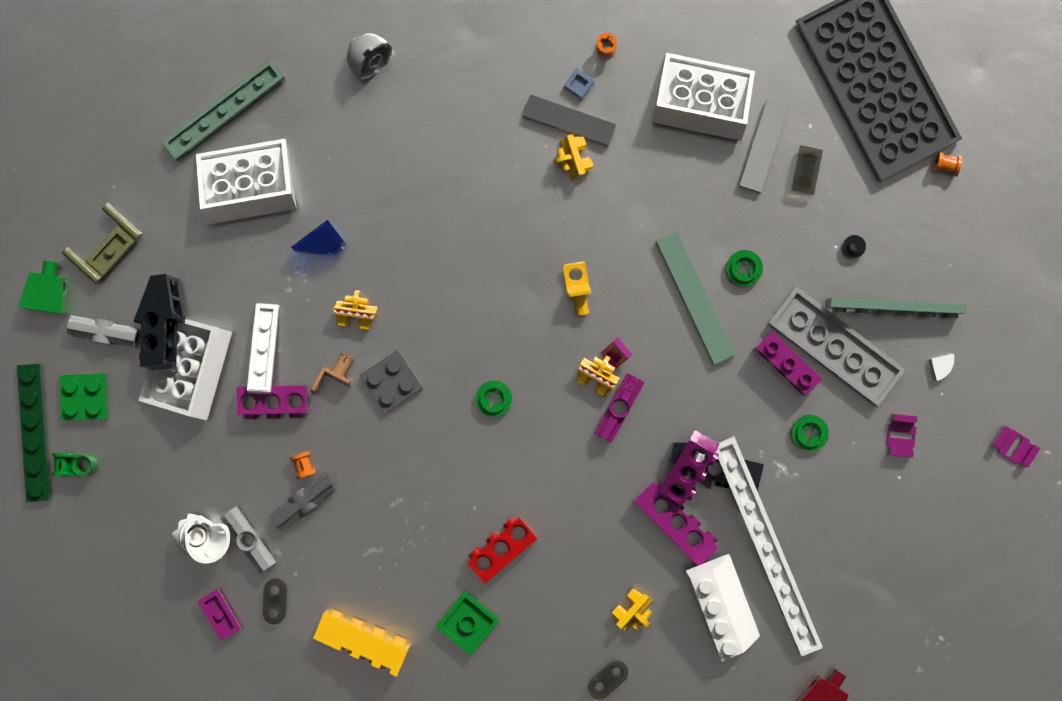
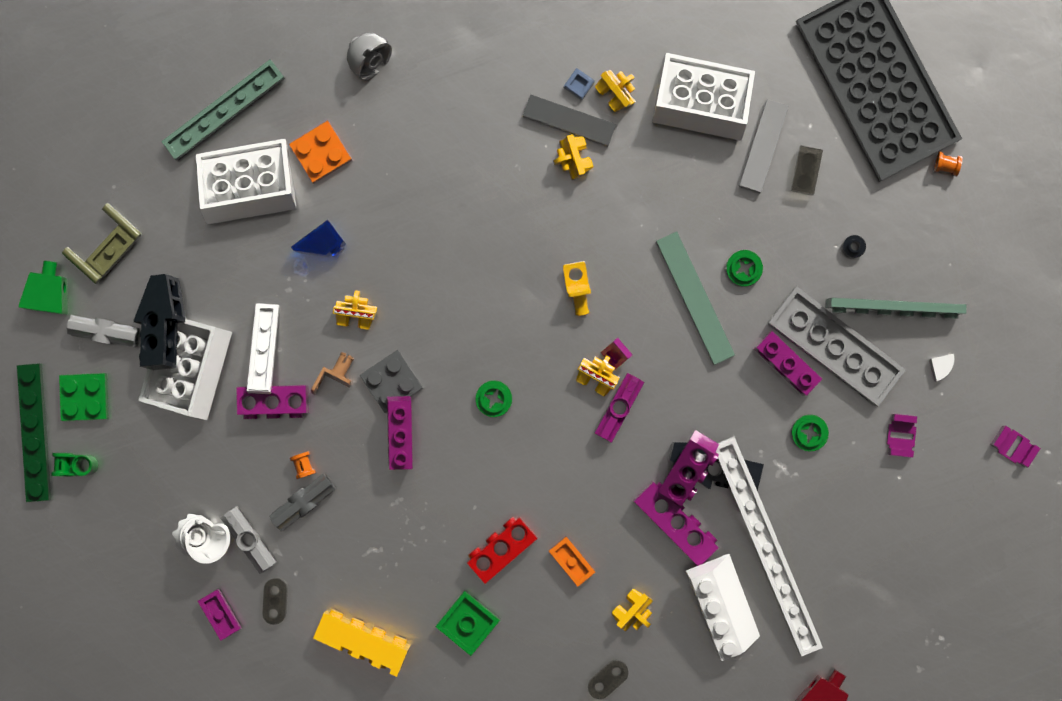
orange bush [596,33,617,57] -> none
none -> orange plate [289,120,352,184]
none -> magenta brick [387,396,413,470]
none -> orange plate [549,536,595,587]
none -> yellow hips [595,70,635,112]

